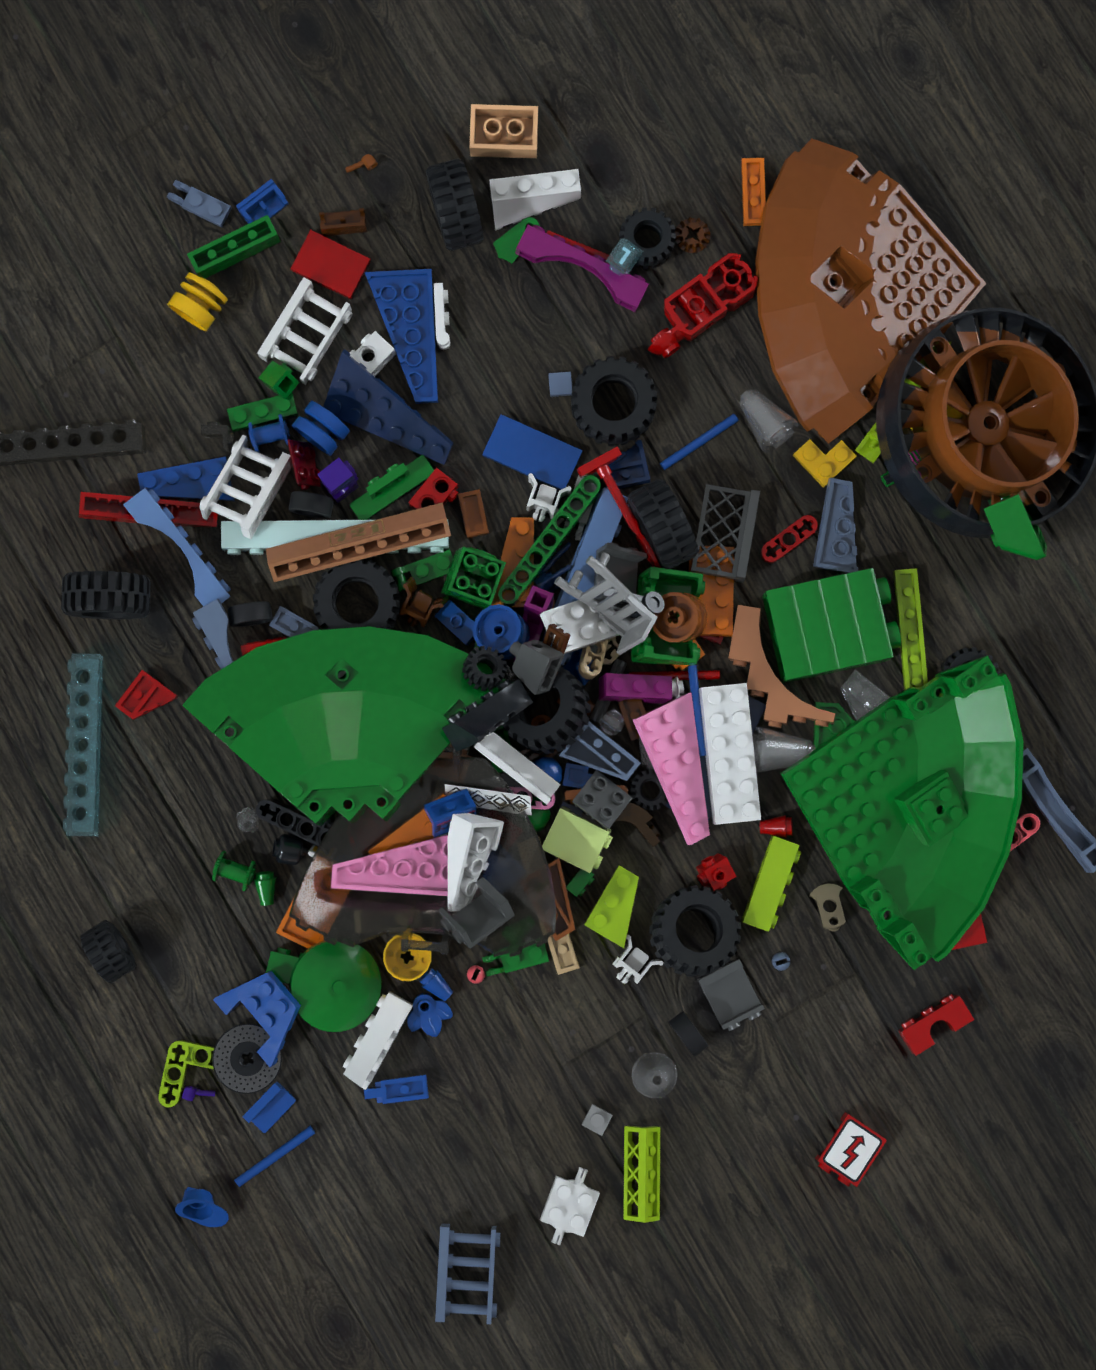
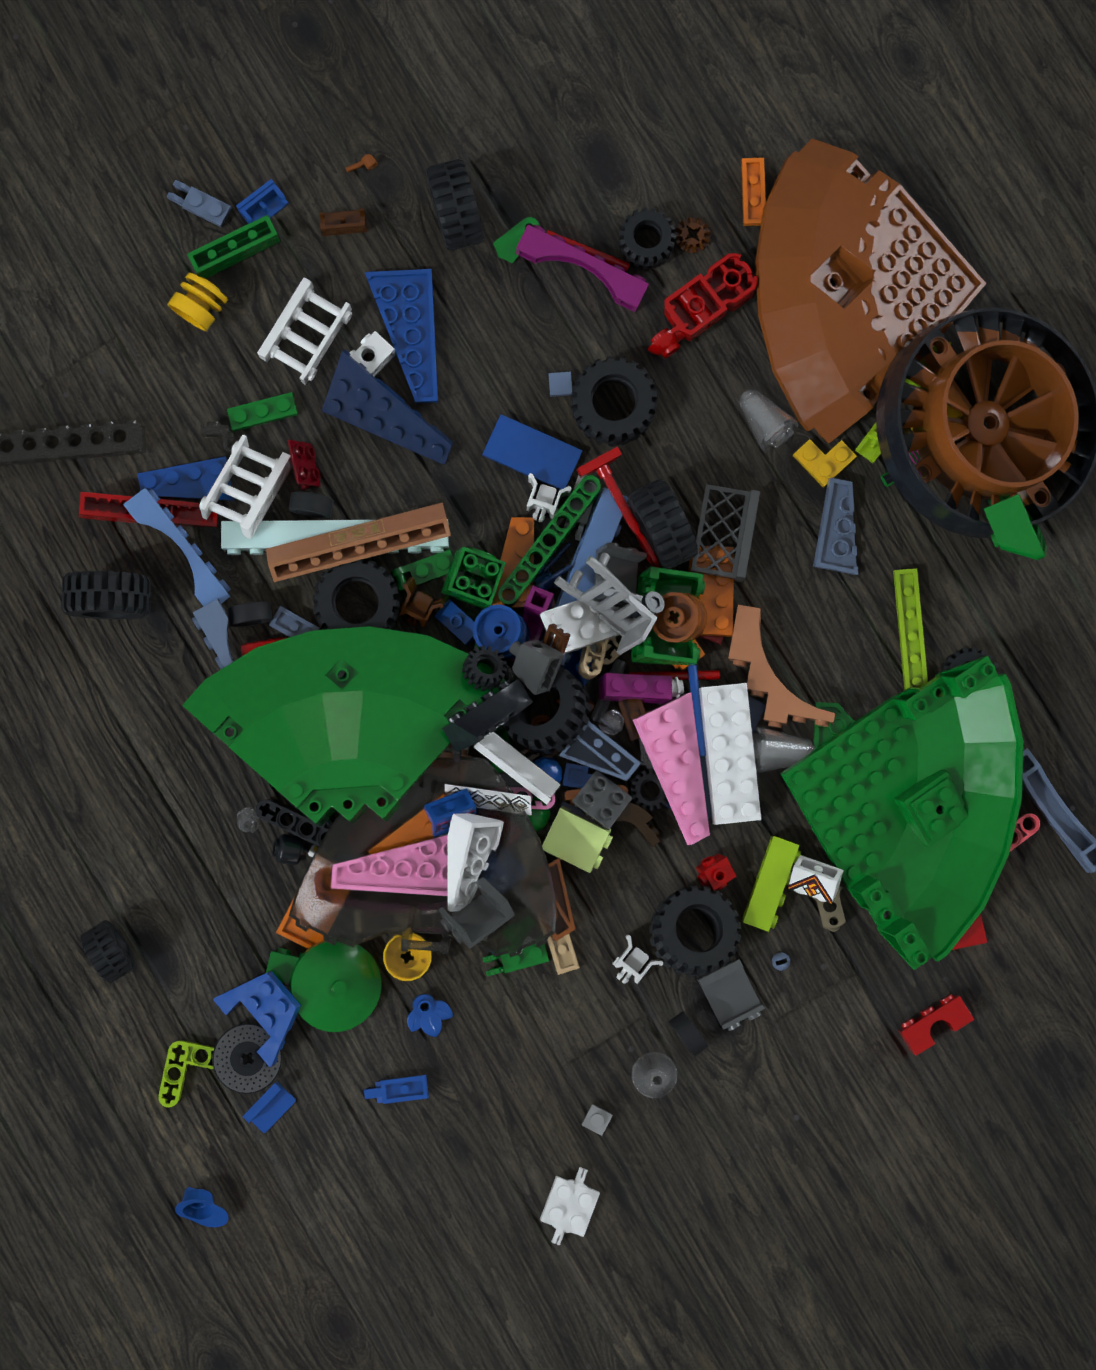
clear light blue brick [63,654,103,837] -> none
red wing [115,670,178,720] -> none
dark purple hand [182,1086,215,1101] -> none
green hose [212,851,256,892] -> none
blue bar [234,1126,315,1187] -> none
blue hose [248,414,290,453] -> none
green cone [254,871,276,906] -> none
green brick [258,361,300,400] -> none
red tile [291,230,371,300] -> none
blue wheel [291,400,350,456] -> none
dark purple arch [317,458,359,503] -> none
white wedge [343,992,413,1090] -> none
green bracket [350,455,434,520] -> none
red brick [408,467,459,510] -> none
blue cone [419,968,453,1001] -> none
white plate [434,283,451,350] -> none
sand blue fence [435,1223,501,1325] -> none
dark orange tile [458,489,489,539] -> none
coral hinge [467,965,485,984] -> none
light nougat brick [470,104,538,158] -> none
white wedge [490,169,581,231] -> none
green piece [566,869,594,897] -> none
lime wedge [584,865,639,948] -> none
dark blue wing [604,440,650,489] -> none
clear light blue brick [606,238,644,275] -> none
lime fence [624,1126,660,1223] -> none
blue bar [660,414,739,470] -> none
red beam [760,515,818,563] -> none
red cone [760,815,793,838] -> none
green brick [762,568,901,684] -> none
panel [815,1112,887,1187] -> none
clear wing [840,670,890,721] -> none
none -> white brick [788,855,843,904]

